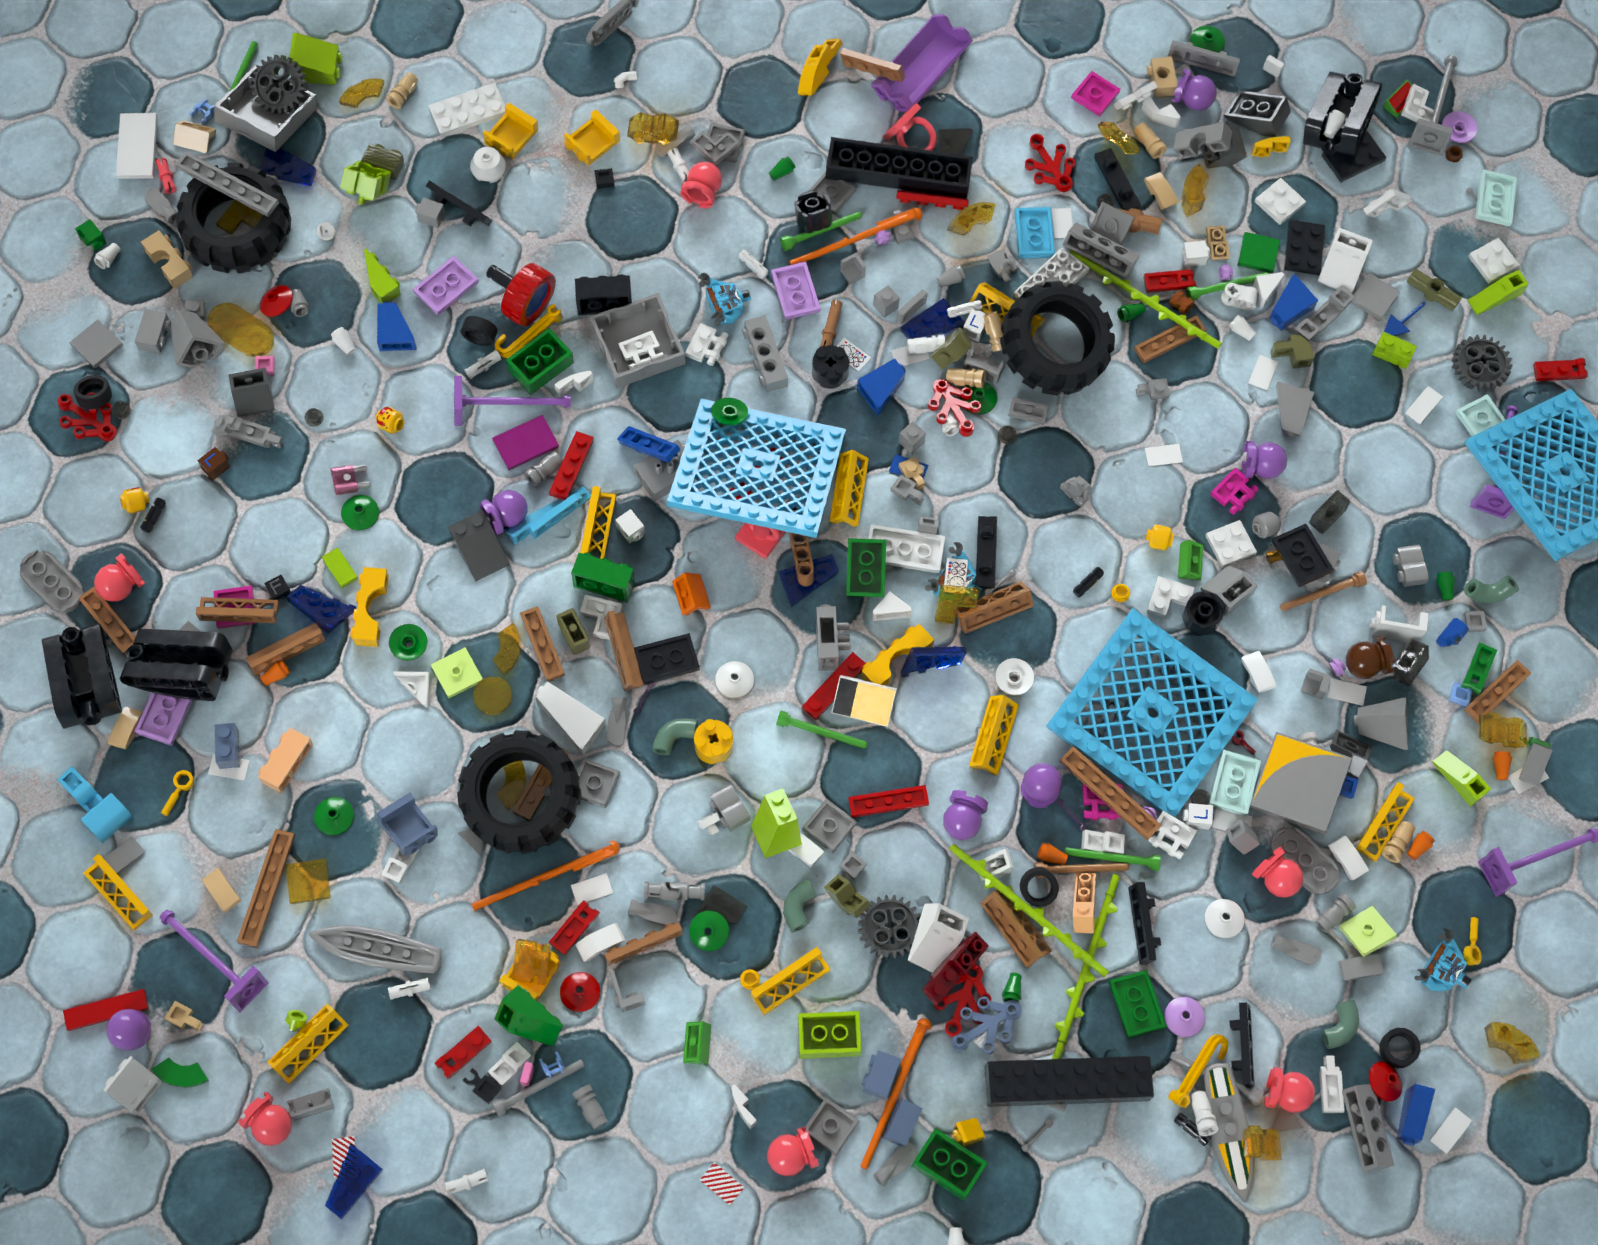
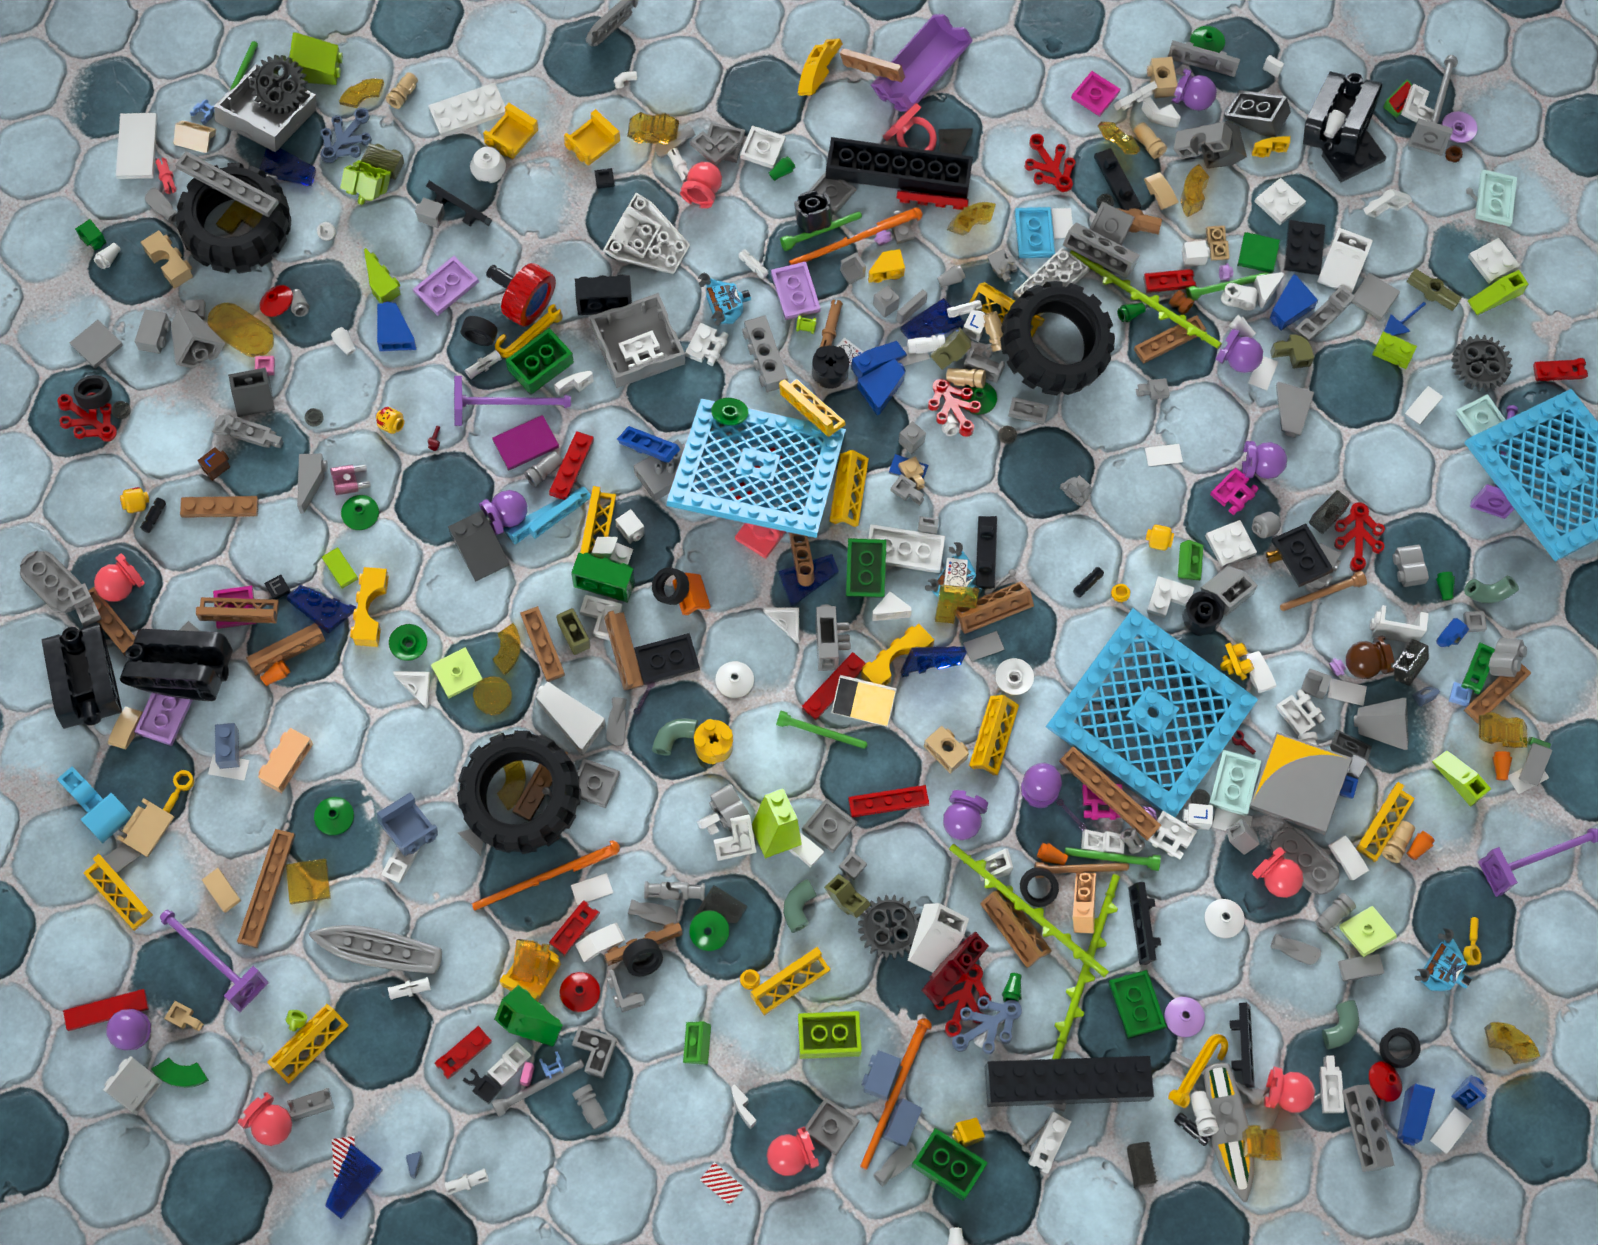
none -> light grey slope [67,583,102,627]
none -> tan piece [116,798,174,857]
none -> medium nougat plate [180,496,258,518]
none -> light grey slope [297,454,328,514]
none -> sand blue plant [320,107,372,163]
none -> sand blue slope [406,1151,423,1179]
none -> dark red hand [428,426,440,451]
none -> light grey brick [572,1026,618,1078]
none -> white slope [591,537,633,564]
none -> white wedge [603,193,690,274]
none -> black tyre [622,938,663,977]
none -> black tyre [652,567,689,605]
none -> white plate [714,815,756,861]
none -> white plate [740,126,786,169]
none -> white tile [764,608,799,643]
none -> yellow fence [779,379,845,437]
none -> lime bush [796,315,817,334]
none -> blue slope [851,341,907,379]
none -> yellow slope [868,249,905,283]
none -> tan brick [924,726,969,774]
none -> light grey sticker [963,631,1005,661]
none -> white plate [1028,1112,1071,1174]
none -> light grey bush [1120,827,1145,854]
none -> clear smoke brick [1127,1141,1158,1189]
none -> medium lavender tile [1216,329,1263,373]
none -> yellow hips [1220,643,1255,680]
none -> white plate [1276,689,1325,736]
none -> red plant [1334,502,1385,572]
none -> sand blue slope [1412,687,1440,707]
none -> blue slope [1451,1075,1487,1110]
none -> light grey brick [1489,638,1527,677]

